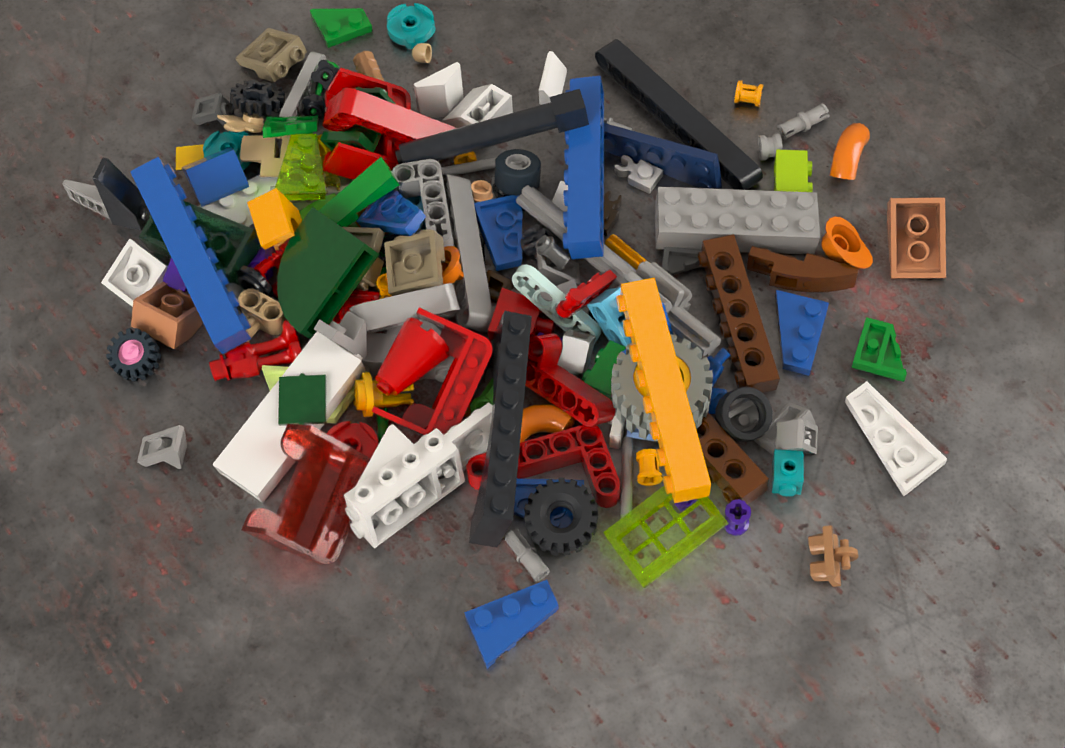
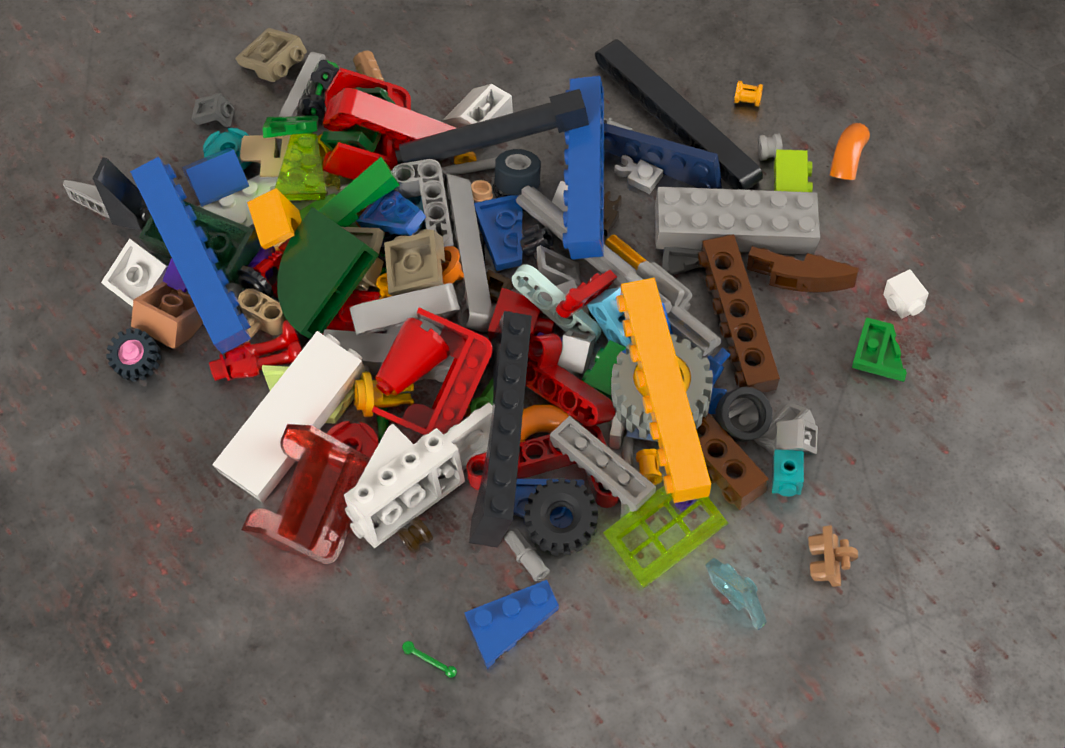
light grey slope [137,425,187,469] -> none
yellow sticker [176,144,204,170] -> none
tan plate [217,113,264,133] -> none
black gear [230,79,285,117] -> none
dark green piece [278,373,326,427] -> none
green wing [310,8,373,48] -> none
light grey slope [314,311,367,359] -> none
teal plate [386,3,436,49] -> none
tan hinge [412,43,432,63] -> none
white slope [414,62,464,118] -> none
dark grey pin [535,235,570,268] -> none
white slope [539,51,567,105] -> none
dark purple bush [723,500,751,536] -> none
blue wing [775,290,829,376] -> none
light grey pin [777,103,830,140] -> none
orange piece [821,216,873,269] -> none
white wing [845,381,947,496] -> none
nougat slope [887,198,946,279] -> none
none -> dark brown wheel [397,517,433,554]
none -> green hinge [402,641,457,678]
none -> light grey gear [550,416,656,512]
none -> clear light blue wing [706,558,767,630]
none -> white brick [883,269,929,319]

